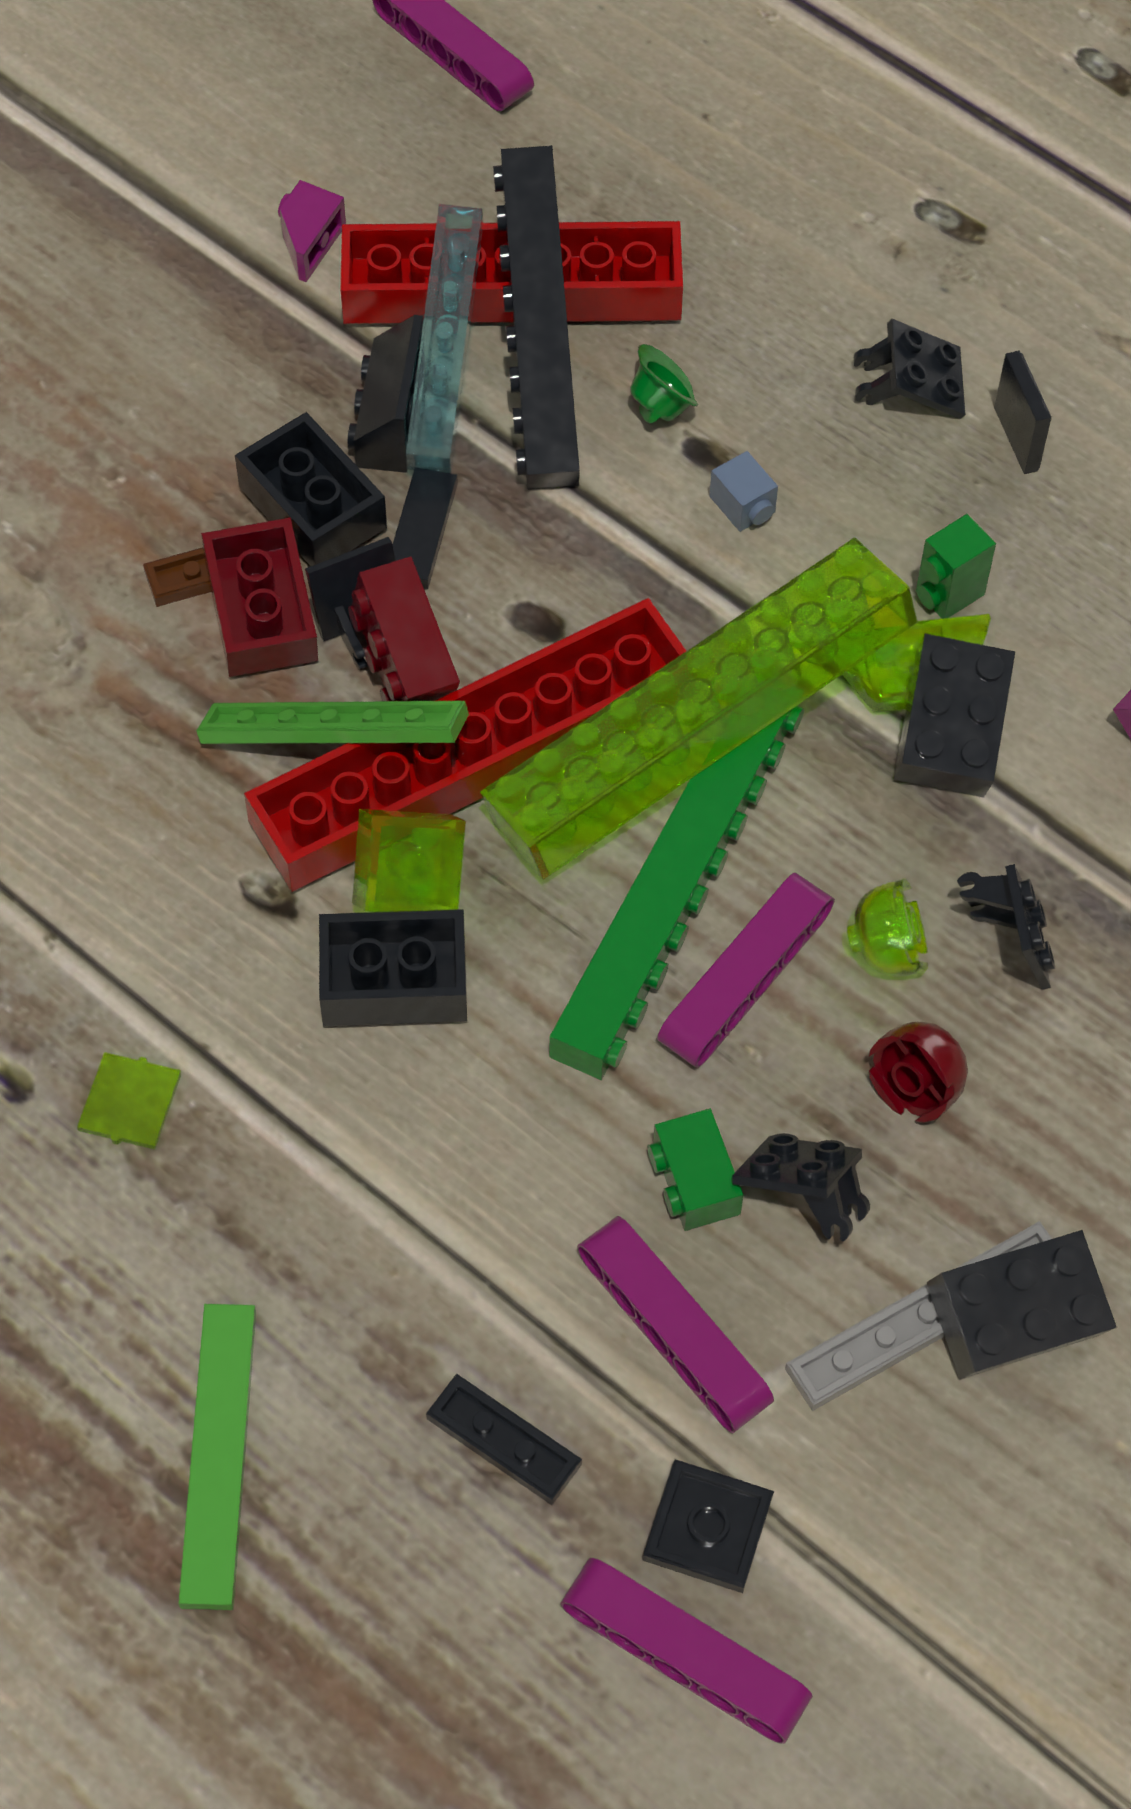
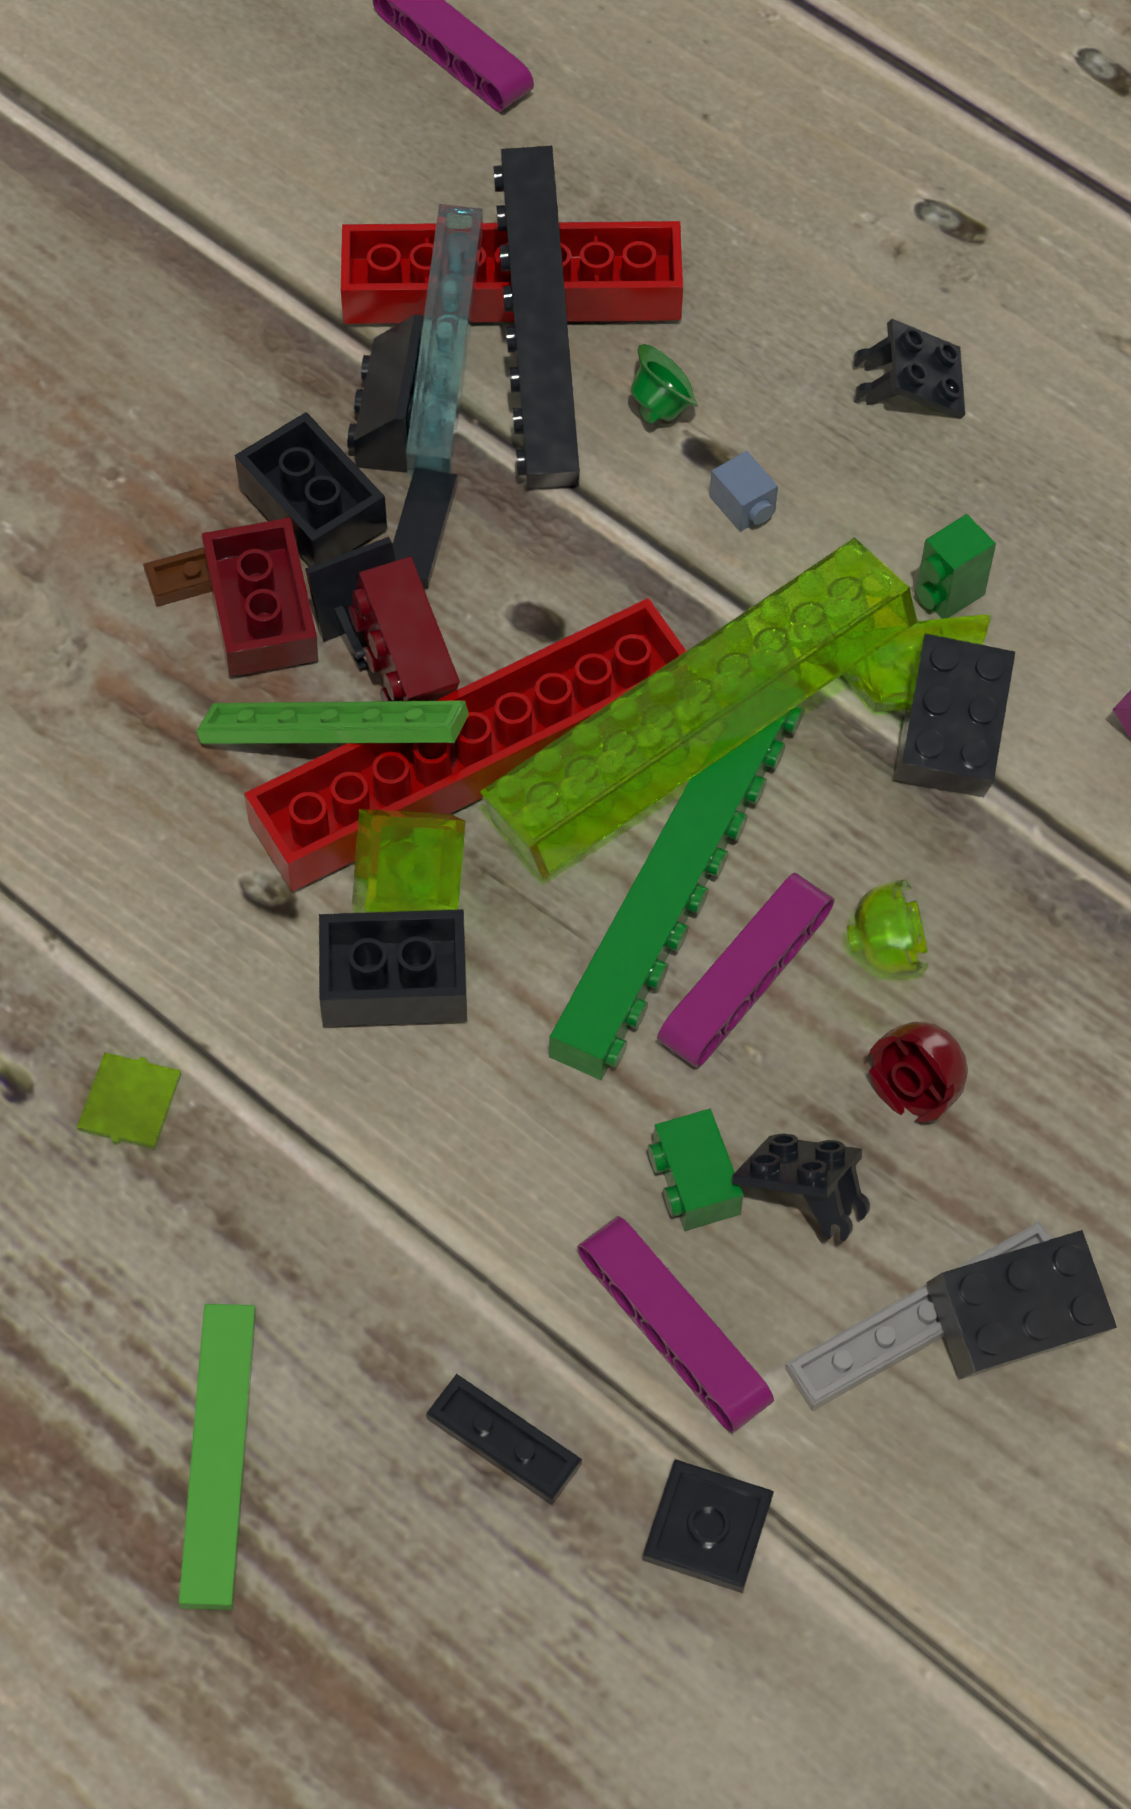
magenta slope [278,180,346,282] -> none
magenta beam [560,1558,813,1744] -> none
black plate [957,864,1055,990] -> none
black tile [994,350,1052,474] -> none

